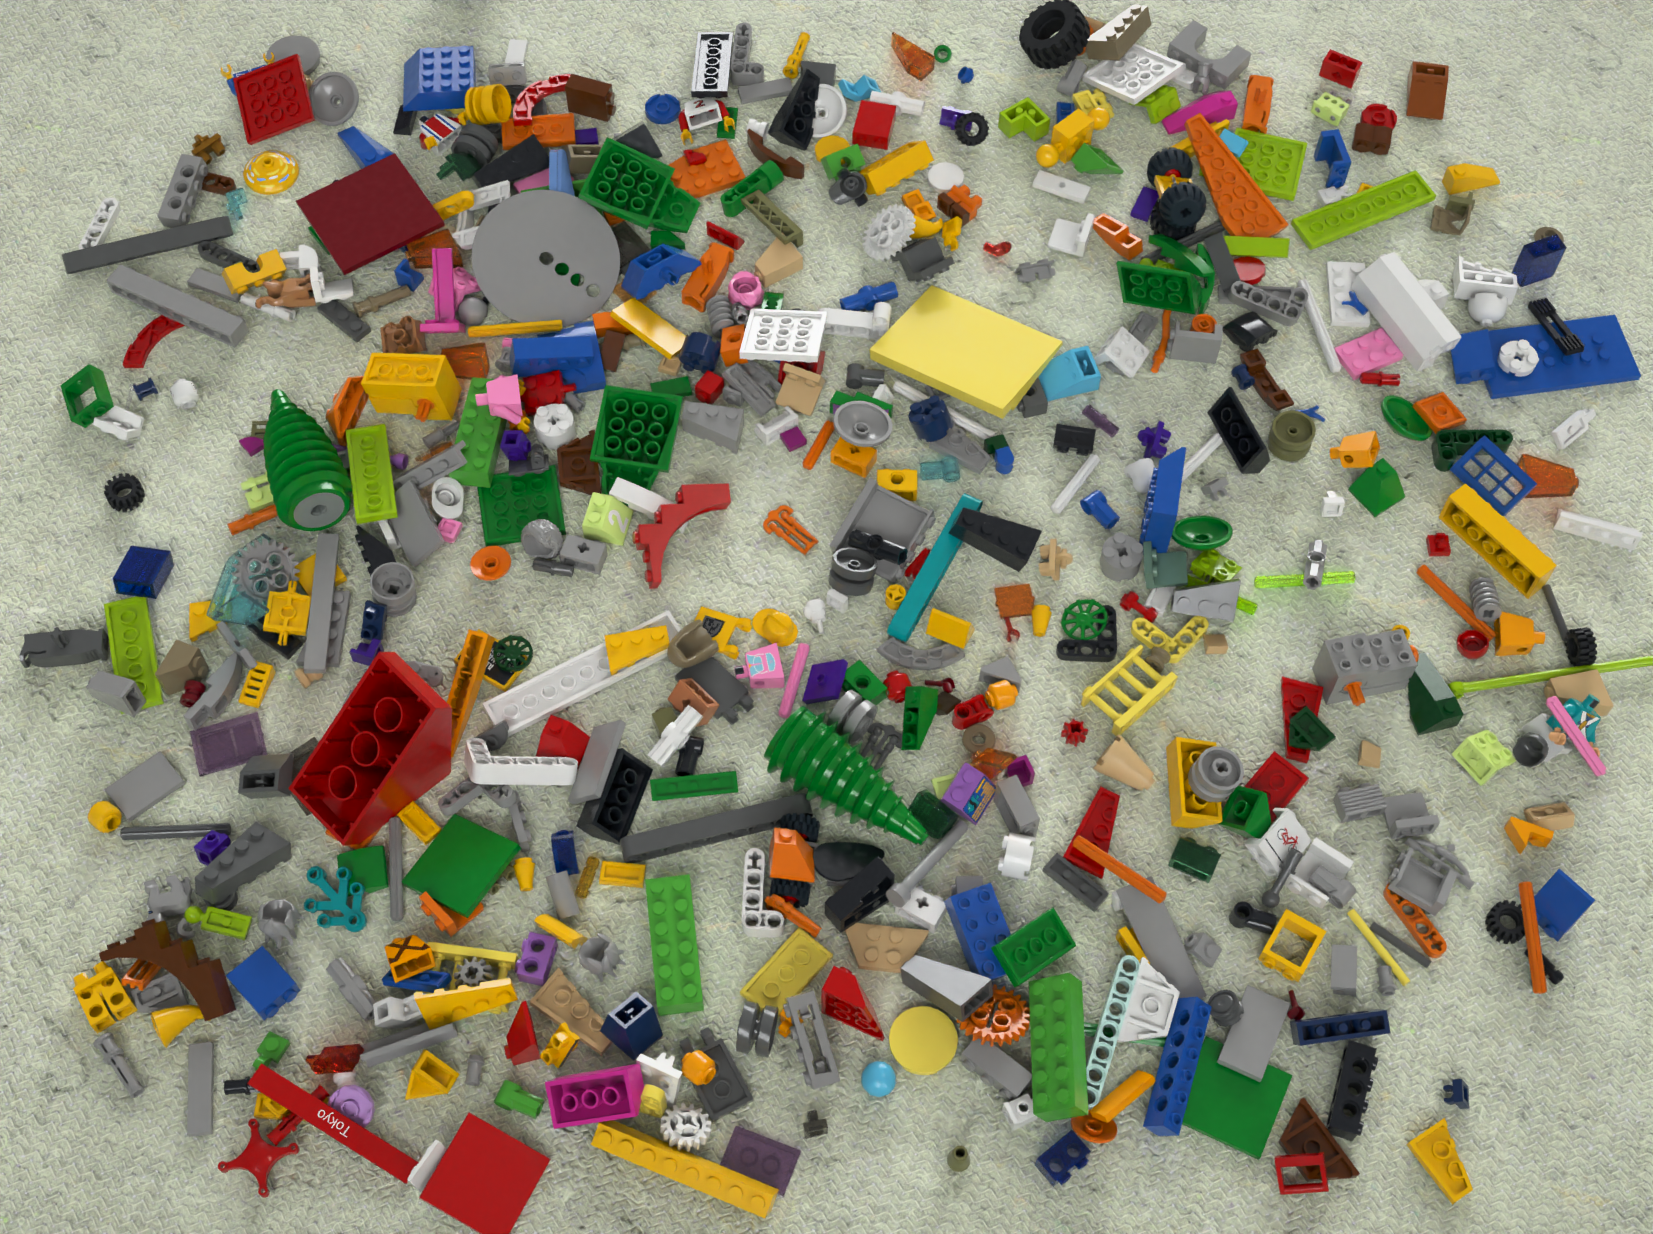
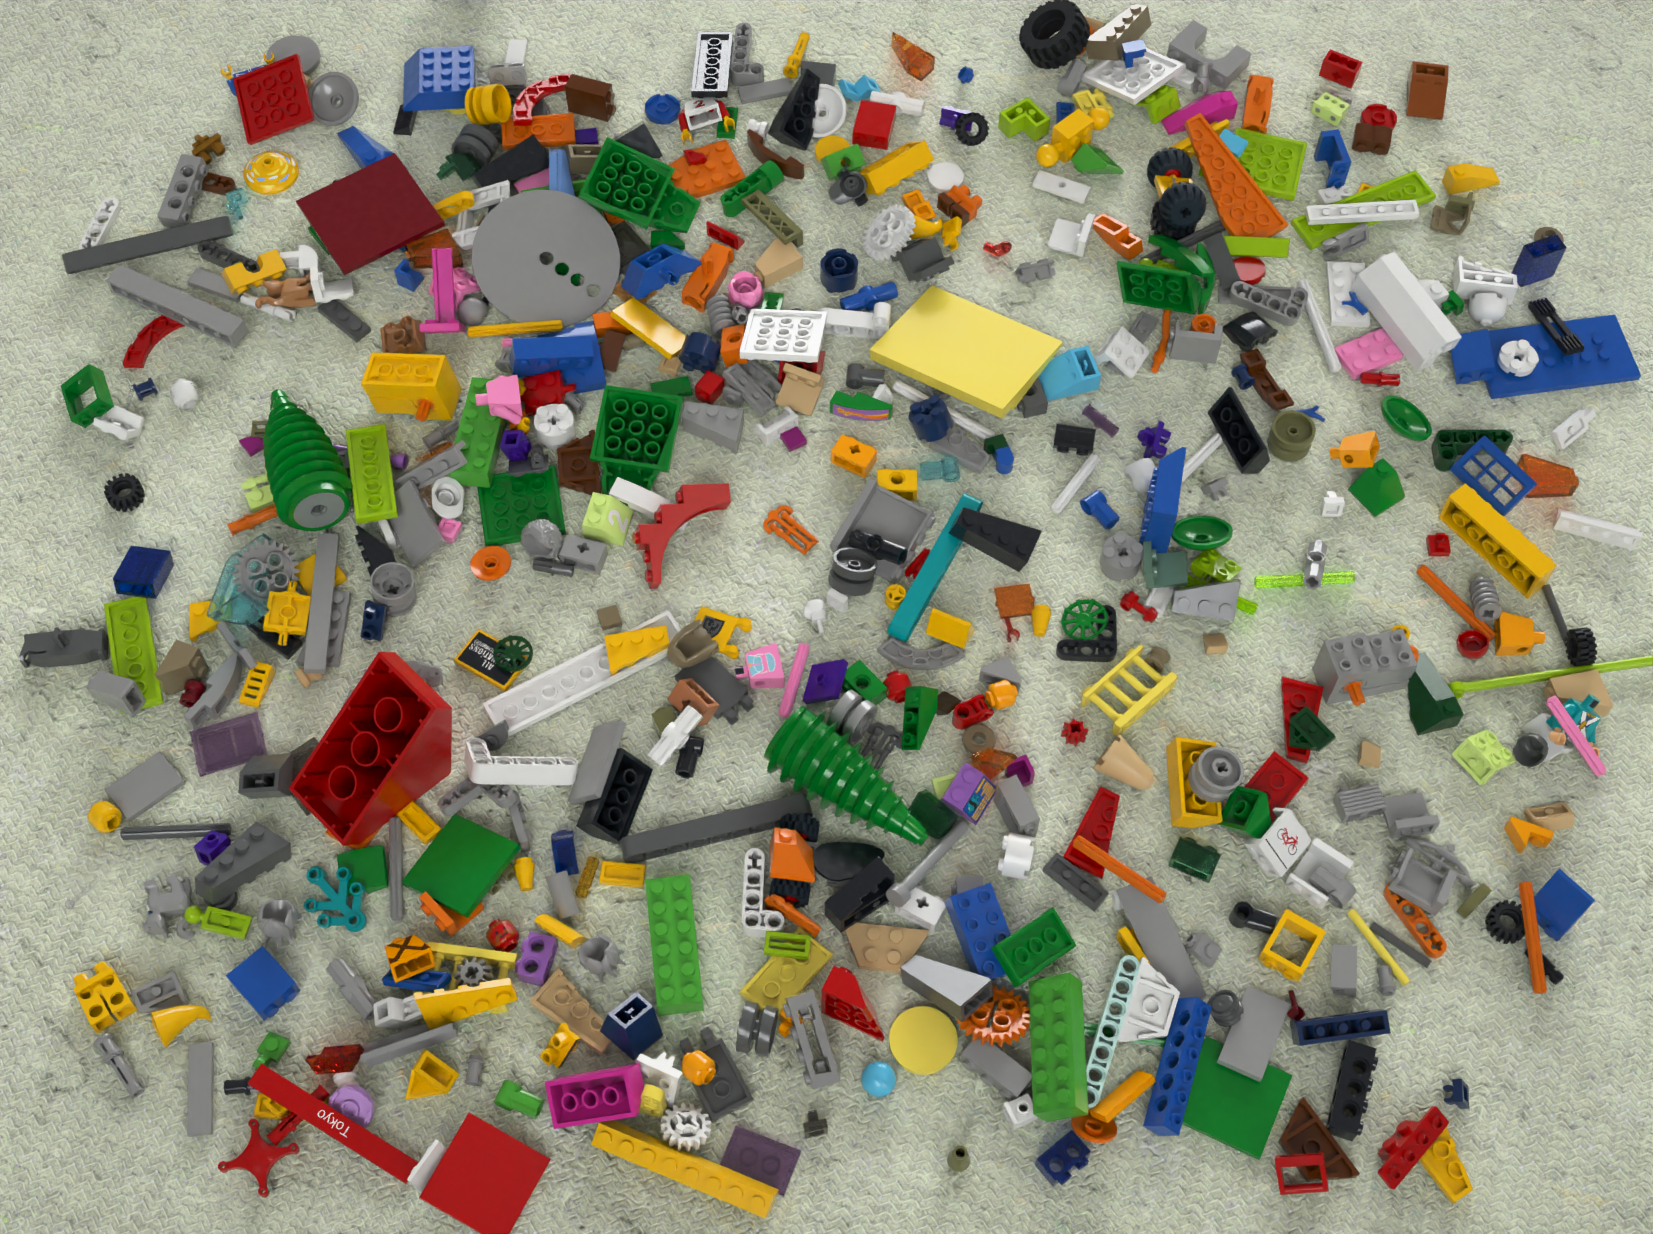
reddish brown arch [99,919,236,1021] -> none
orange tile [121,959,162,991] -> none
orange wedge [326,376,369,446] -> none
dark purple panel [349,638,384,666] -> none
dark tan pin [352,284,411,318] -> none
torso [419,111,469,156] -> none
clear orange slope [441,342,490,380] -> none
light orange slope [447,629,495,757] -> none
red slope [504,1001,541,1066] -> none
red slope [536,715,590,769] -> none
green plate [650,771,738,801] -> none
yellow piece [752,608,798,647] -> none
orange axle [803,420,835,470] -> none
light grey dish [833,401,892,447] -> none
dark red hand [925,678,955,693] -> none
green piece [934,45,952,63] -> none
tan hips [1039,539,1073,581] -> none
dark purple tile [1130,186,1159,222] -> none
light yellow beam [1131,616,1209,663] -> none
dark grey pin [1262,848,1304,908] -> none
orange plate [1412,392,1467,434] -> none
none -> red head [486,919,519,952]
none -> dark tan tile [596,605,622,631]
none -> lime tile [764,931,811,960]
none -> dark blue brick [820,248,858,293]
none -> panel [1122,39,1146,68]
none -> white plate [1305,200,1420,225]
none -> light grey hinge [1322,223,1369,259]
none -> red bracket [1377,1106,1449,1189]
none -> green tile [1441,290,1464,316]
none -> olive beam [1456,883,1492,919]

